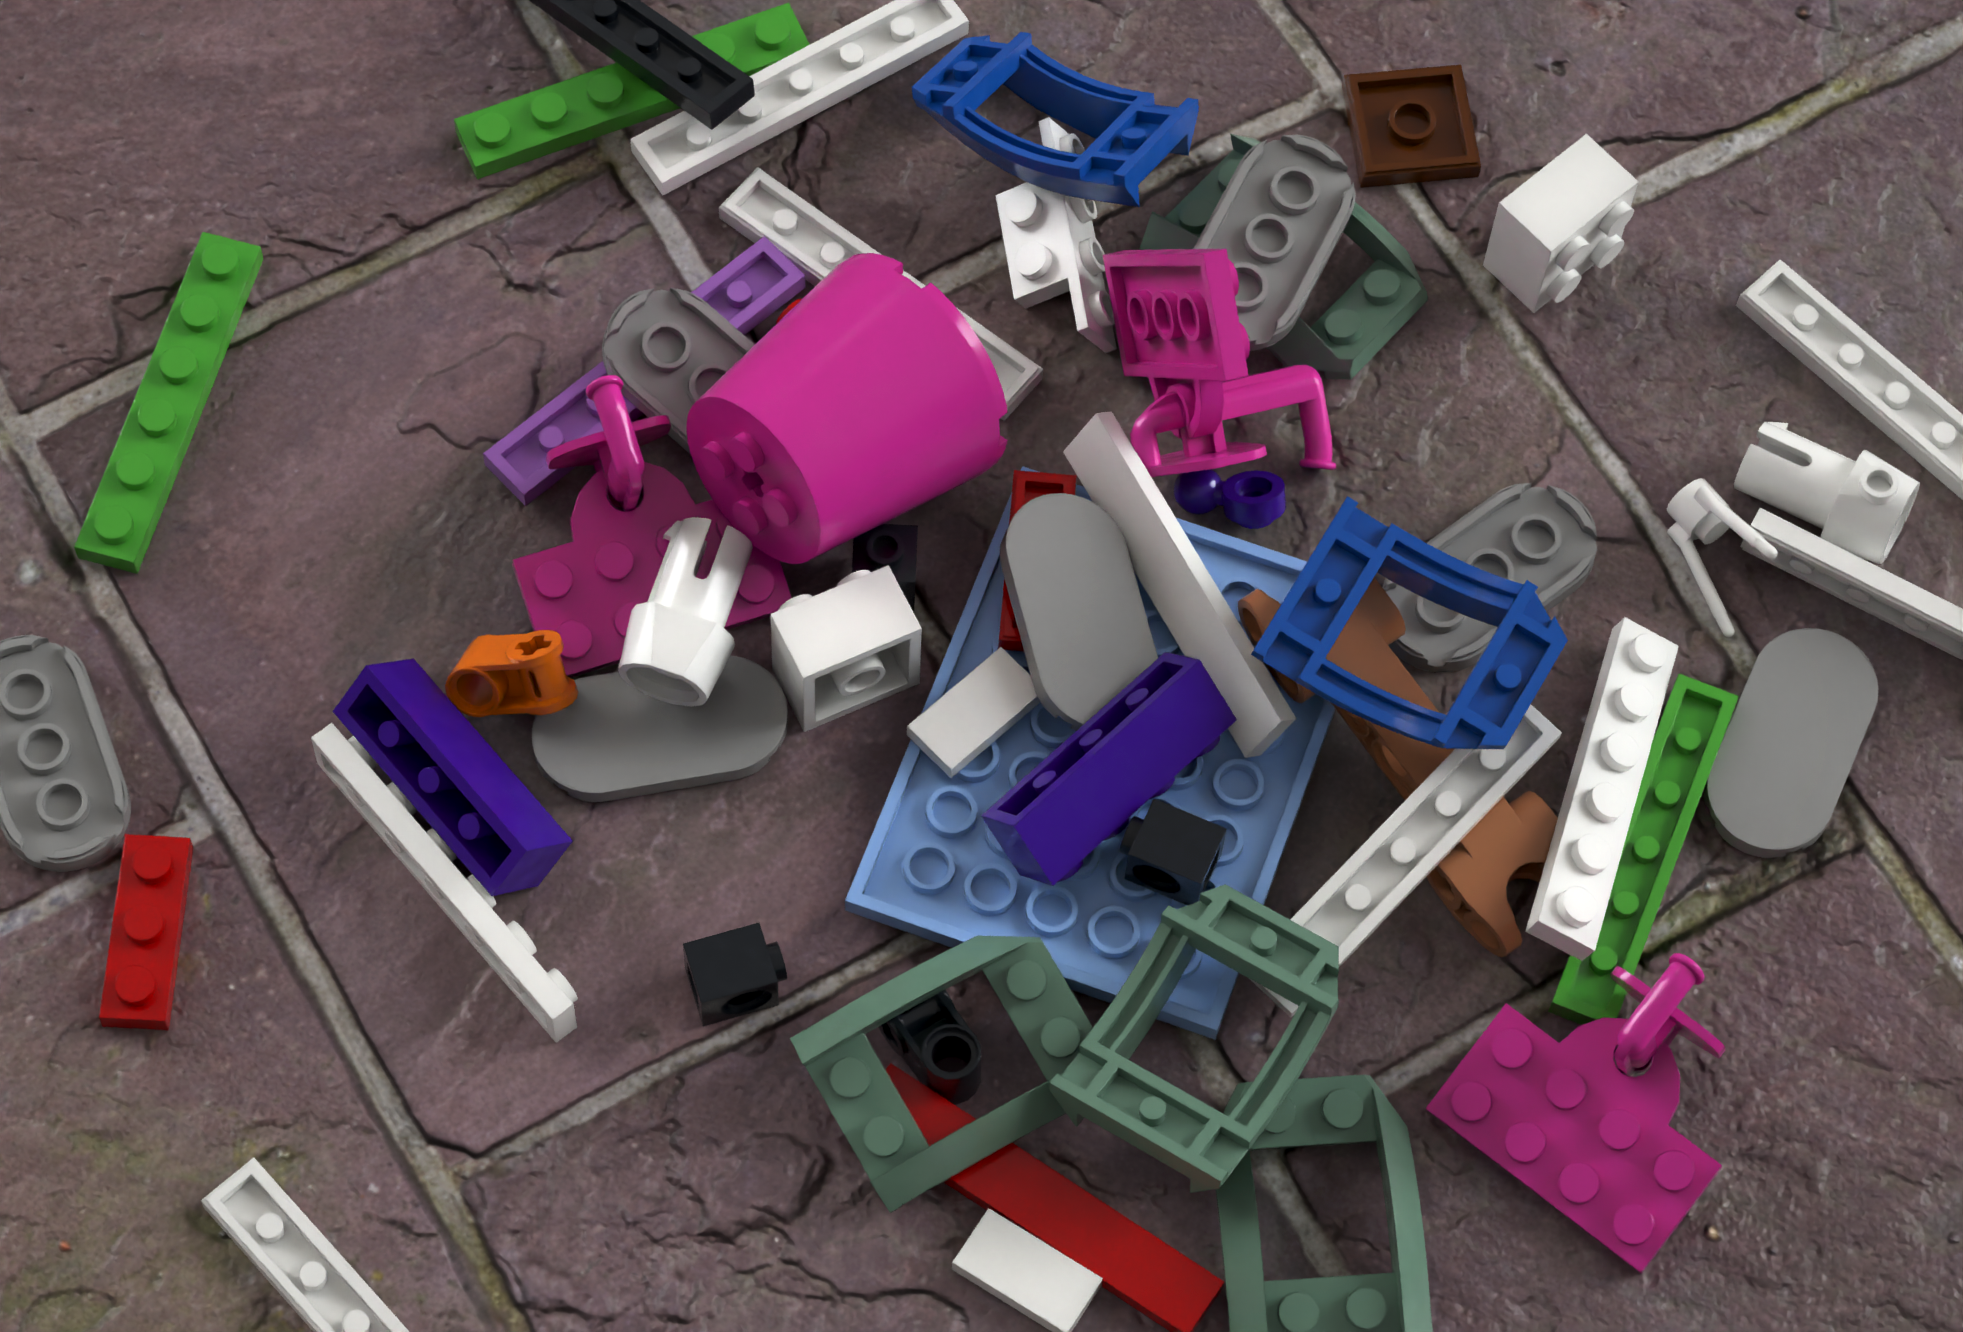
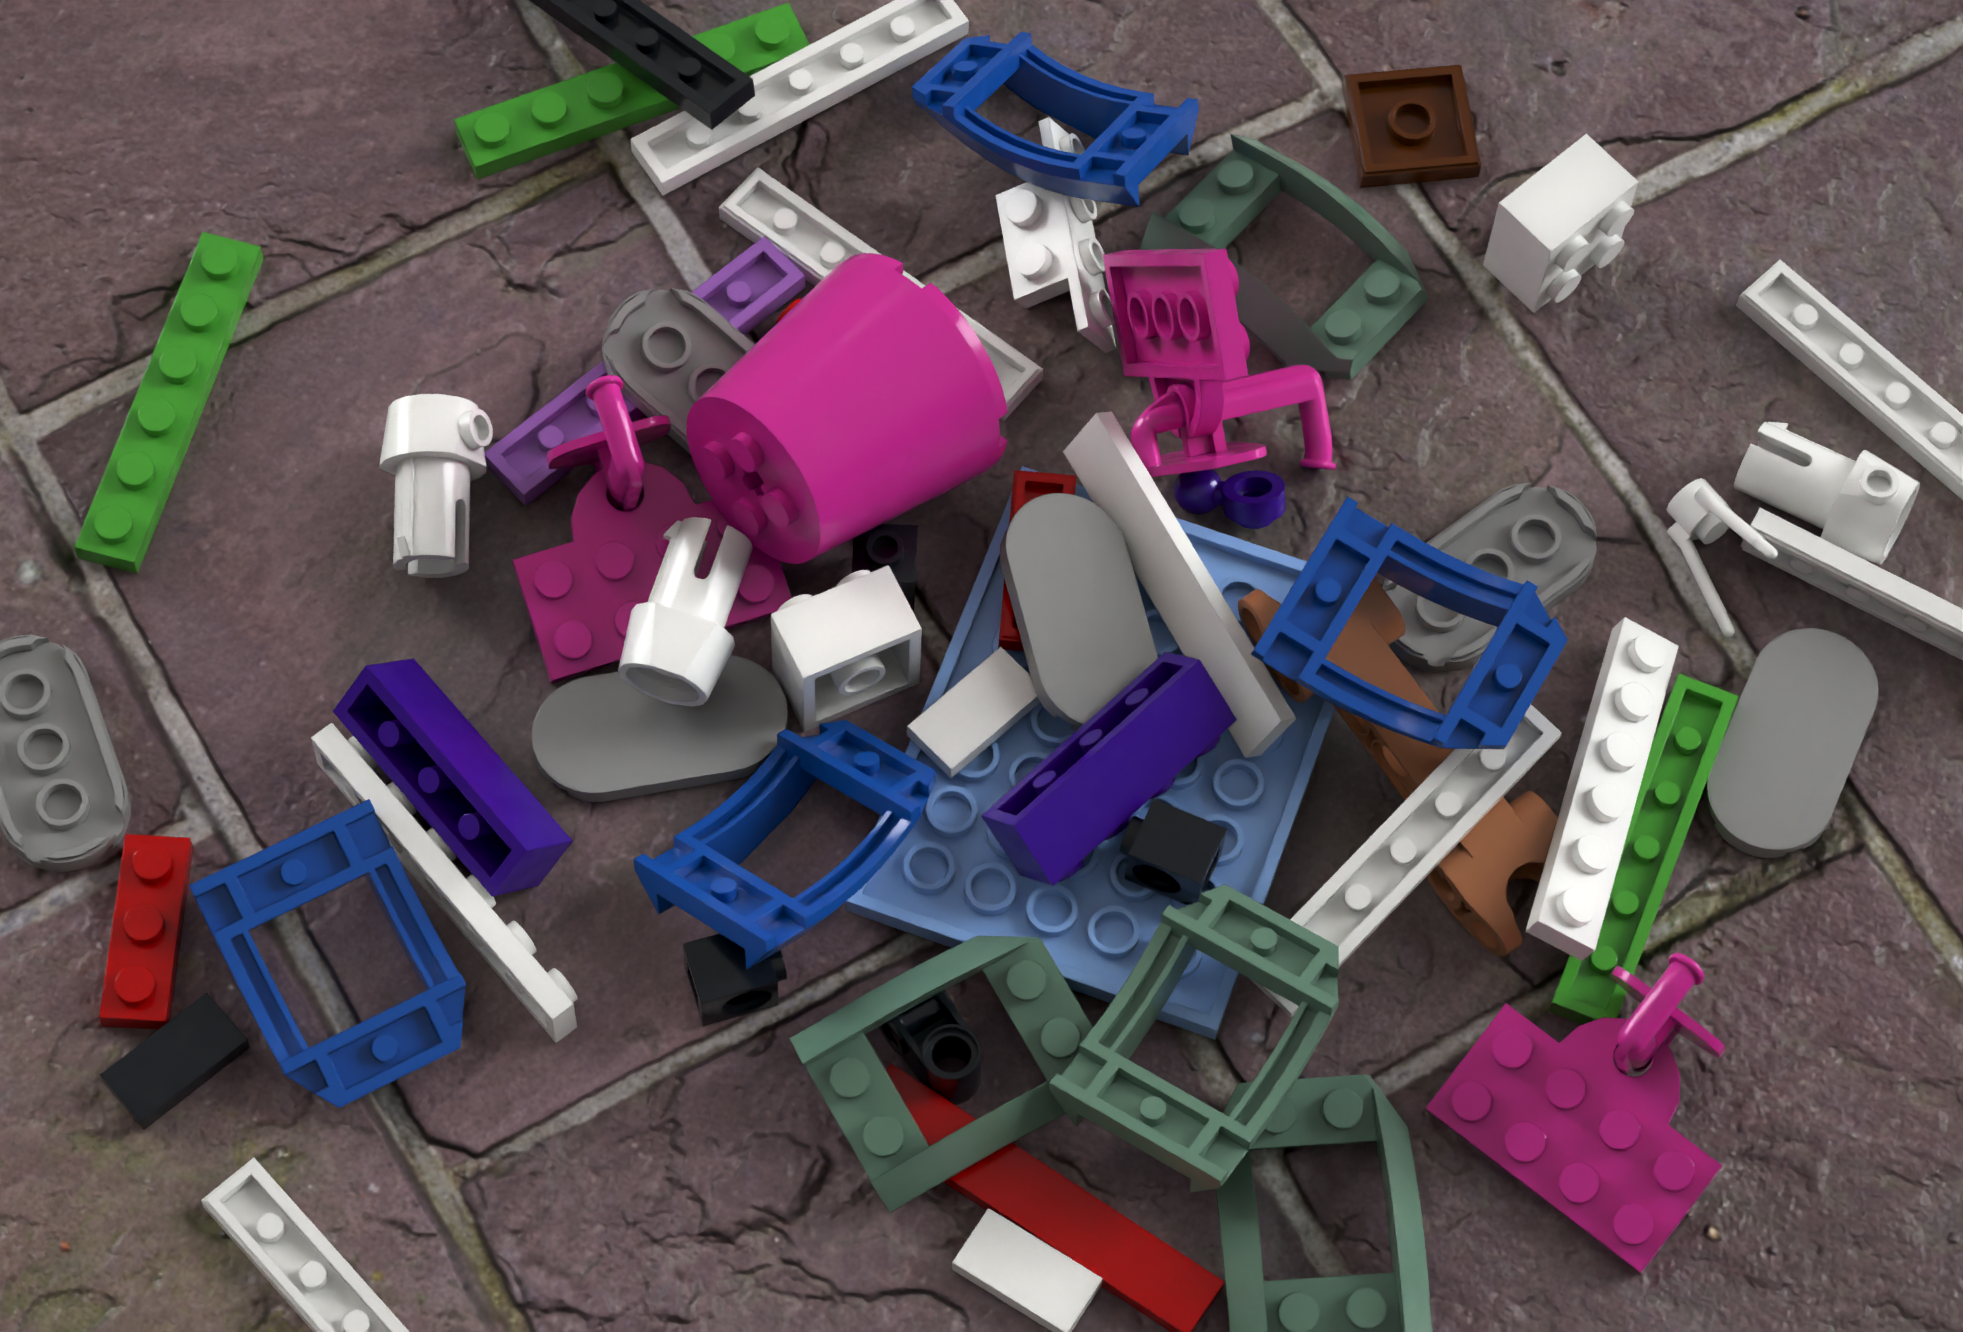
orange piece [445,630,579,717] -> none
light grey tile [1193,135,1356,351] -> none
none -> black tile [100,993,250,1130]
none -> blue wedge [189,799,466,1108]
none -> white piece [379,394,493,578]
none -> blue wedge [634,720,936,970]

